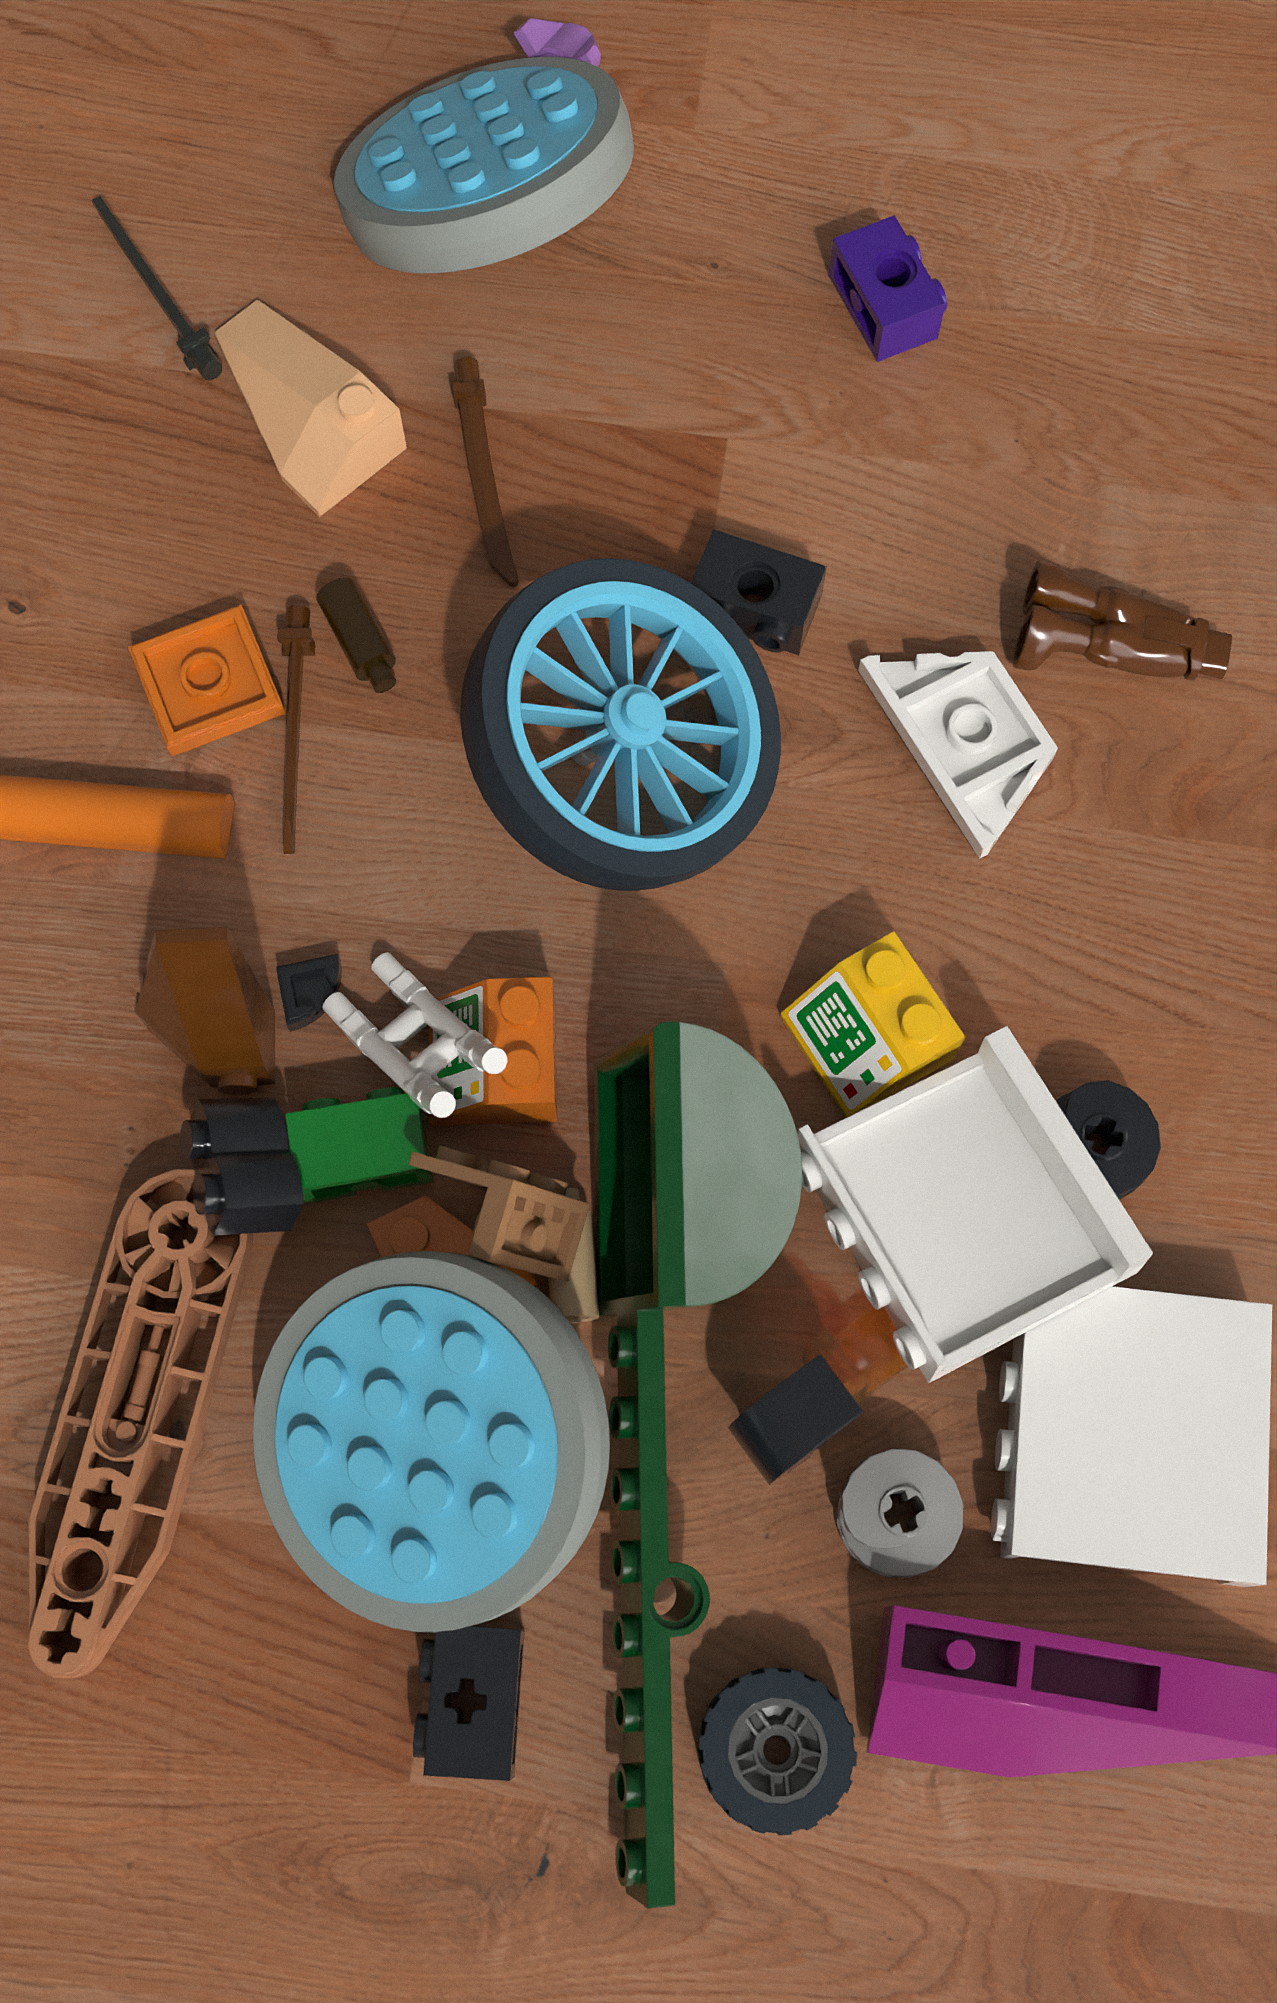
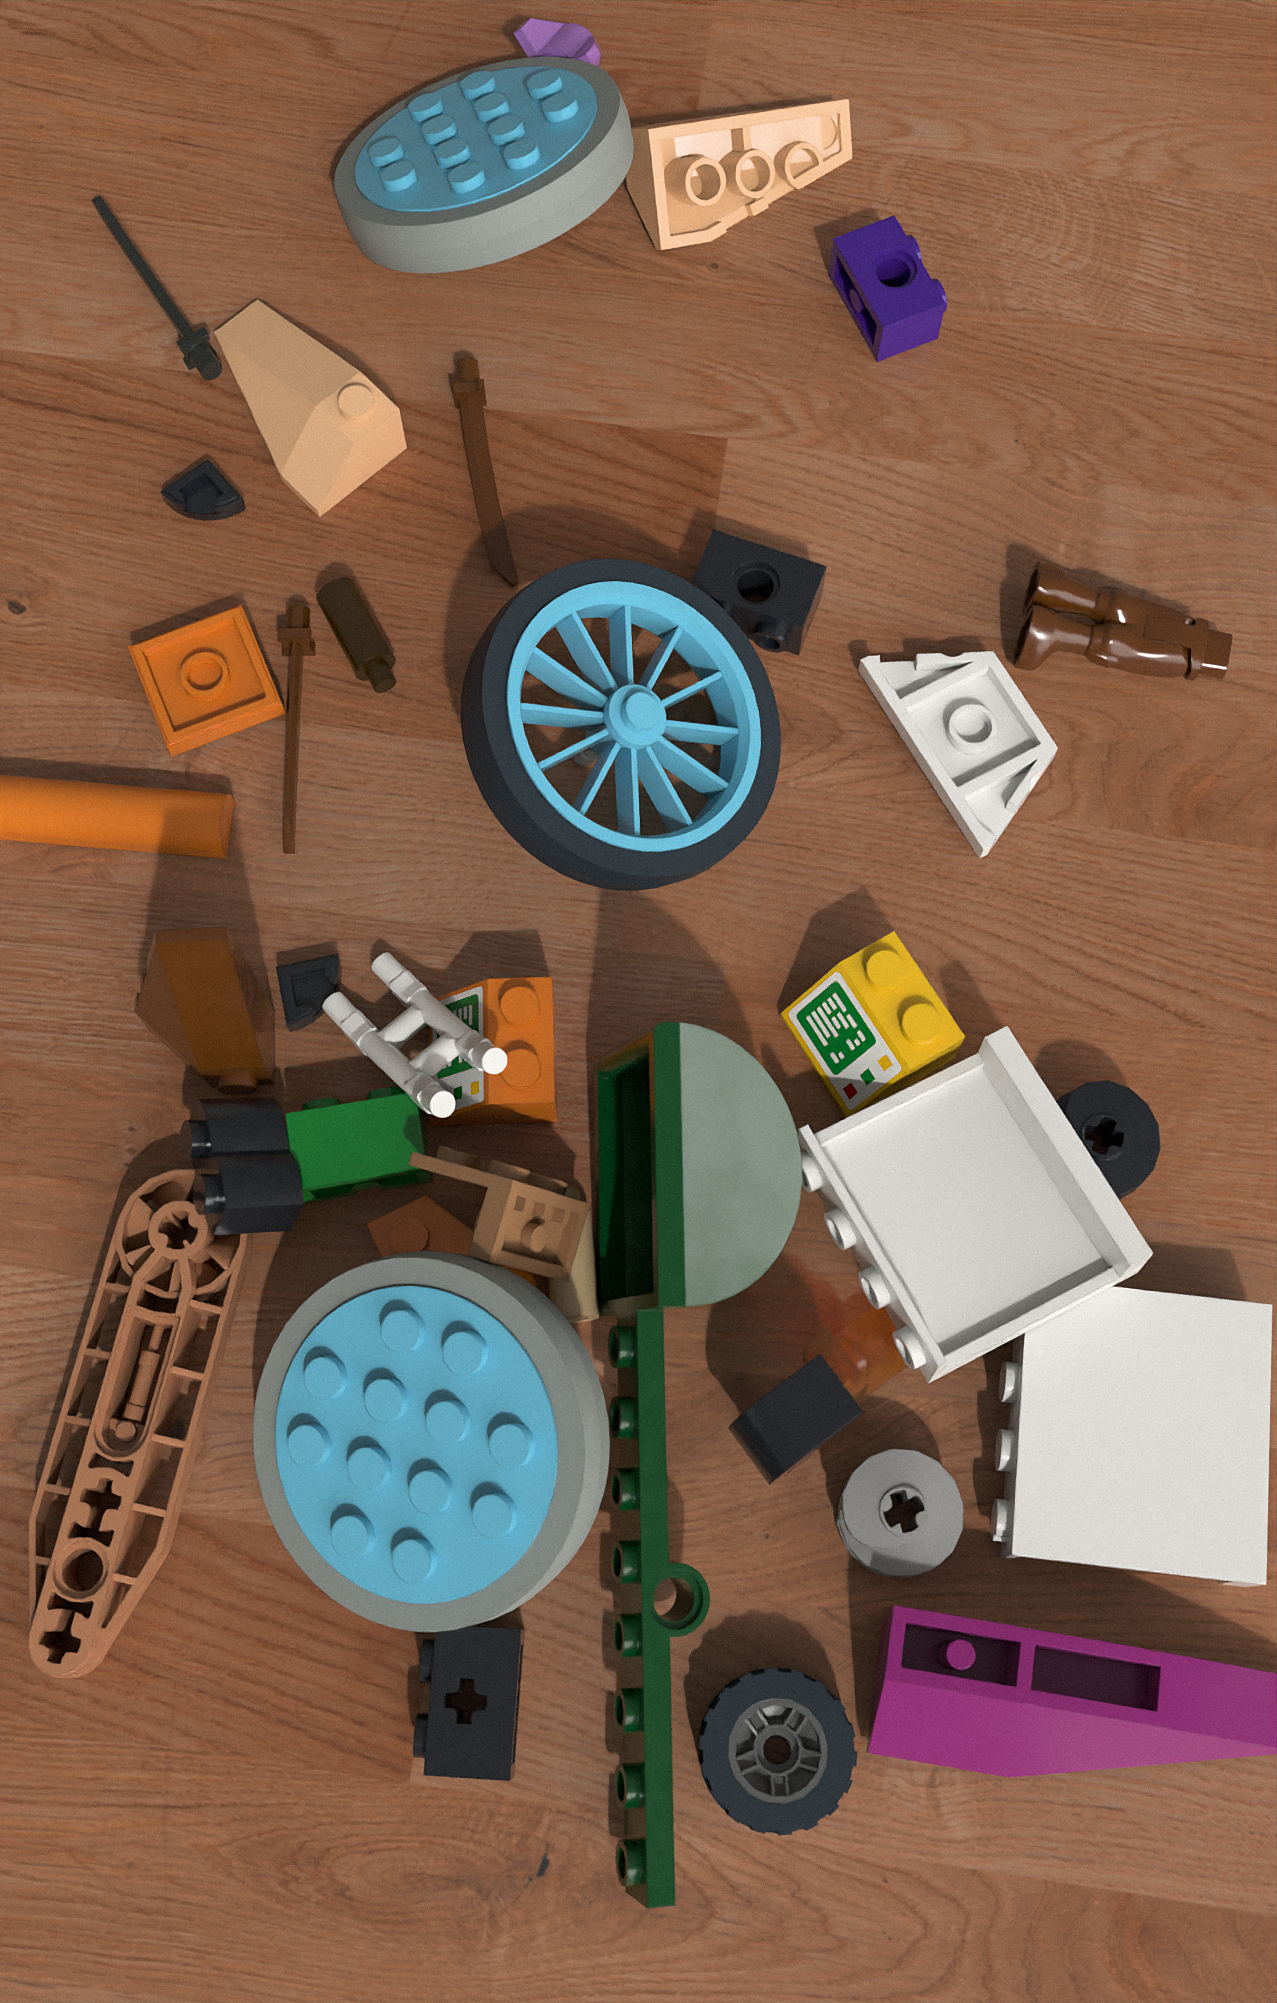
none -> black tile [160,459,246,521]
none -> light nougat wedge [626,99,852,250]

